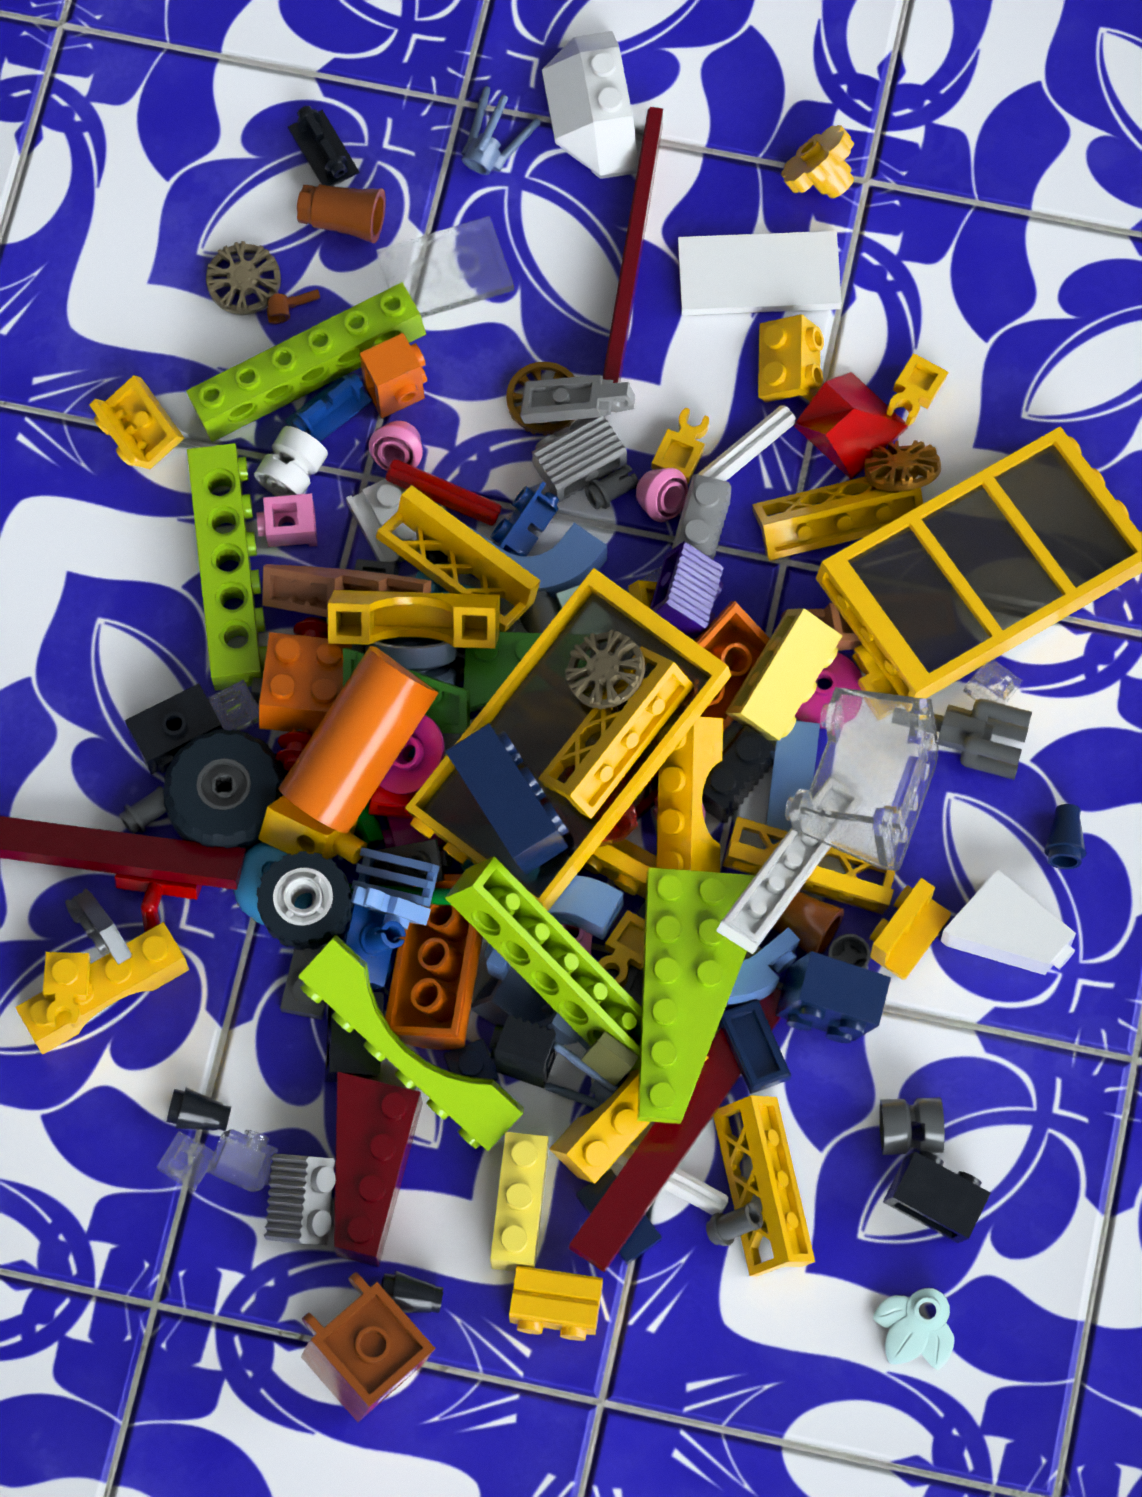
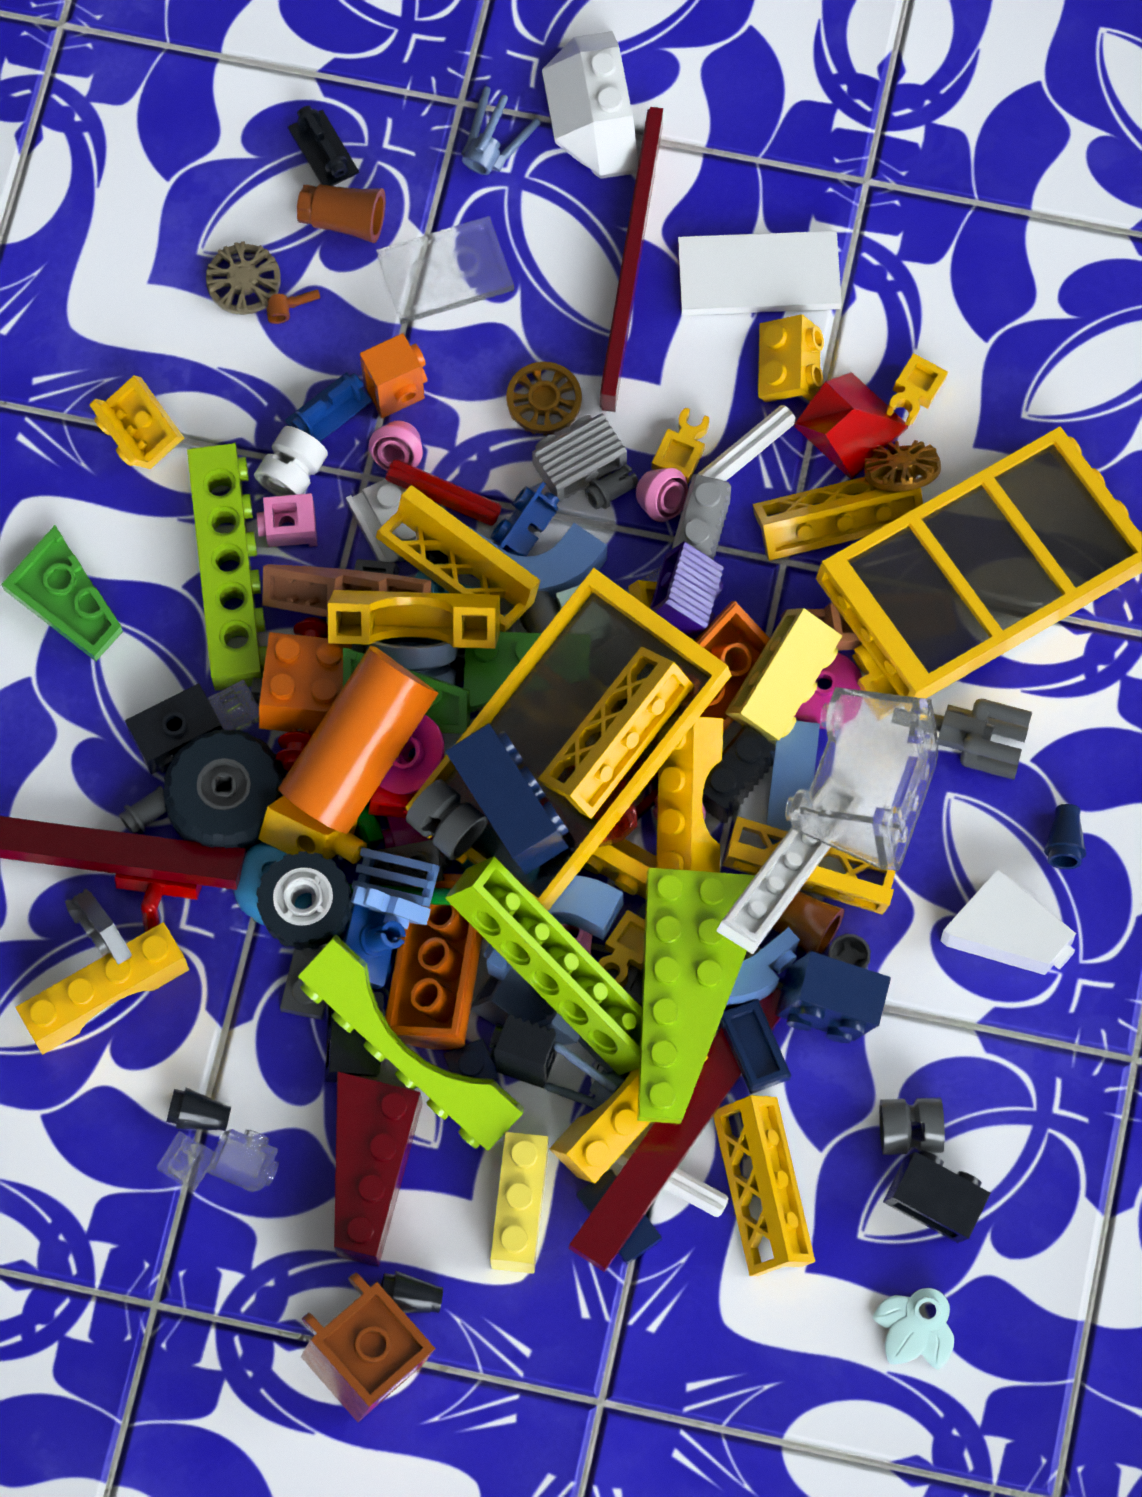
yellow plate [43,952,91,1028] -> none
lime brick [186,282,426,442] -> none
light grey brick [264,1153,336,1245] -> none
yellow brick [509,1265,603,1341] -> none
light grey hinge [520,375,635,424] -> none
dark tan wheel [565,630,645,709] -> none
olive tile [581,1031,639,1086] -> none
dark grey pin [706,1203,763,1246] -> none
yellow plant [781,125,854,199] -> none
yellow bracket [869,878,951,980] -> none
clear tile [963,659,1022,704] -> none
none -> bright green wing [1,525,123,662]
none -> dark grey wheel [406,779,488,860]

